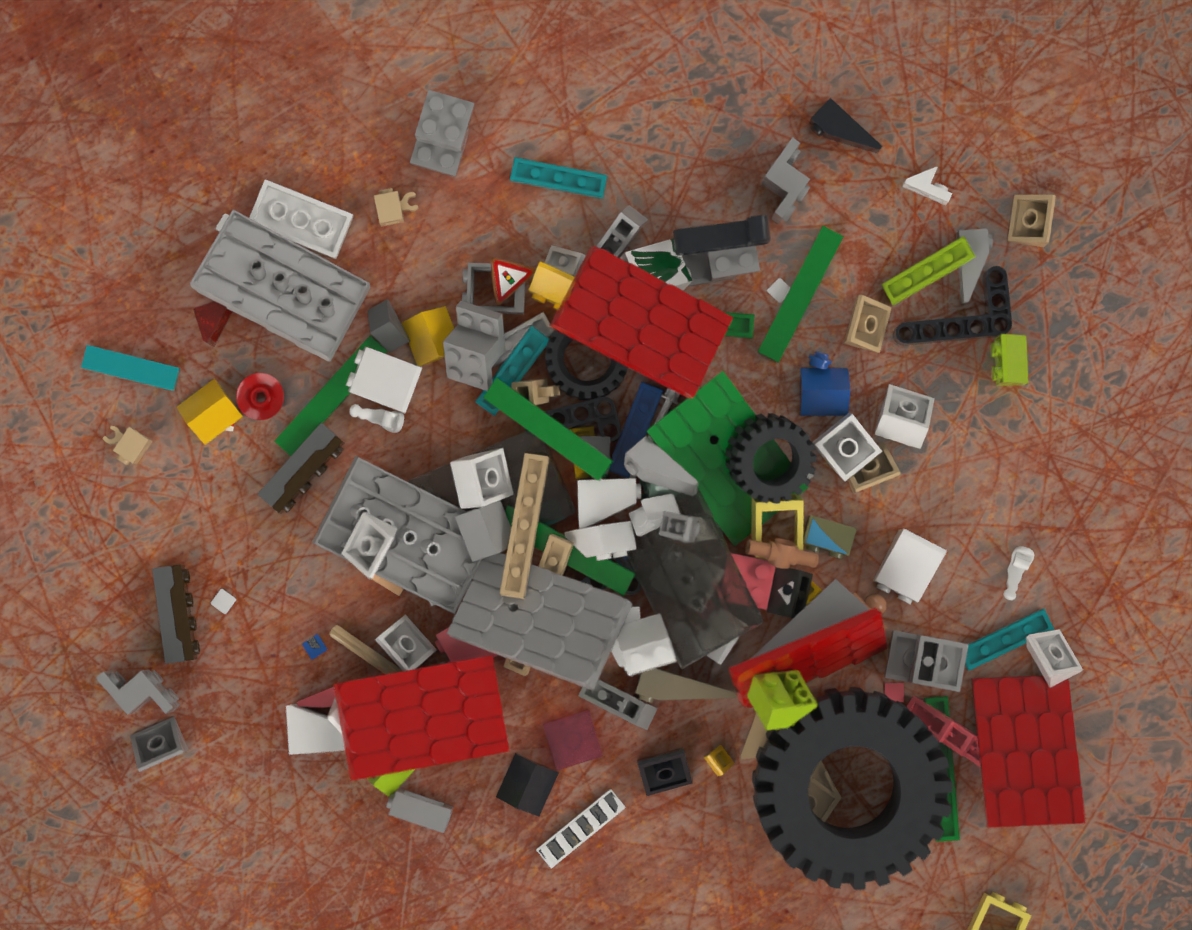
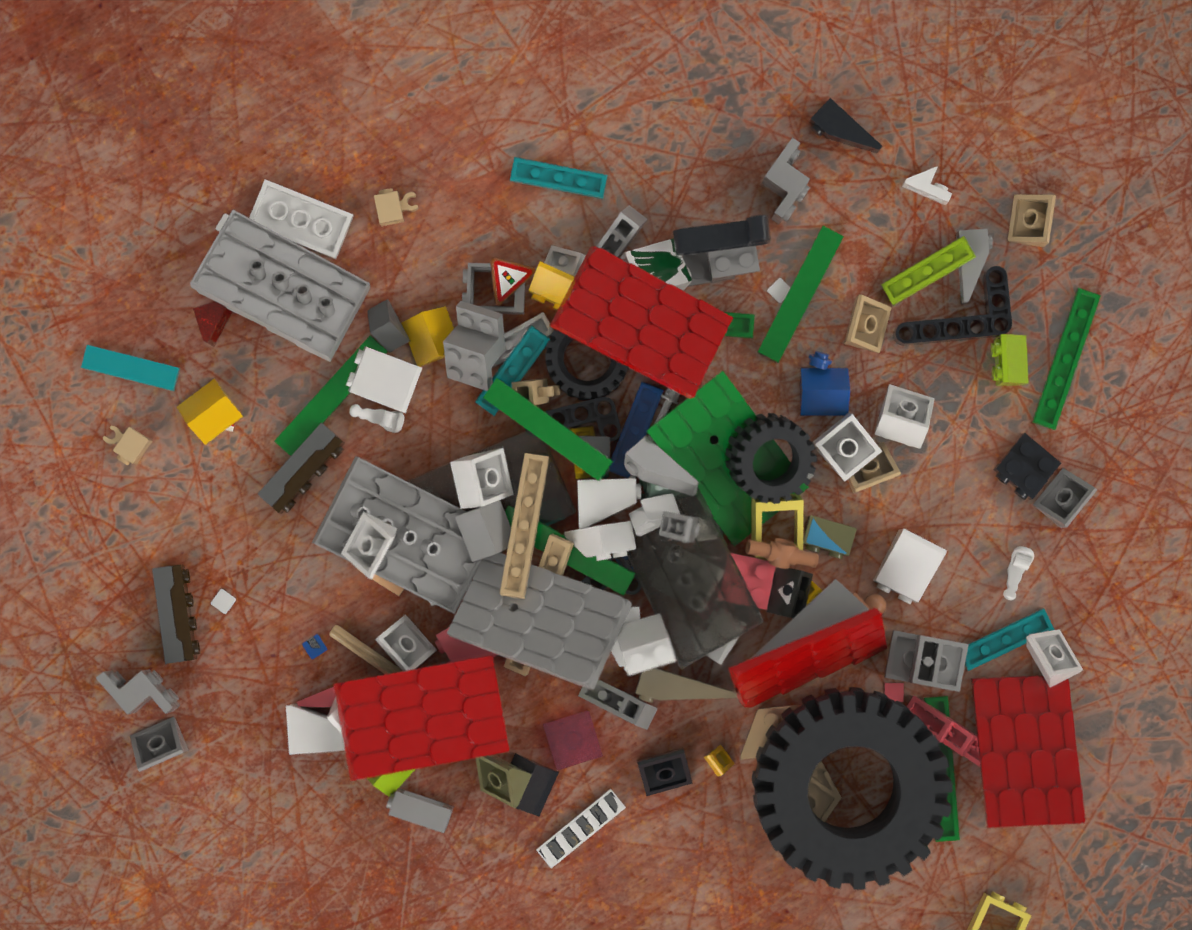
red dish [236,373,284,421] -> none
light grey bracket [410,89,475,177] -> none
lime slope [748,670,817,730] -> none
none -> olive slope [476,755,532,808]
none -> black plate [993,433,1061,500]
none -> green tile [1031,288,1101,430]
none -> light grey slope [1033,468,1097,528]

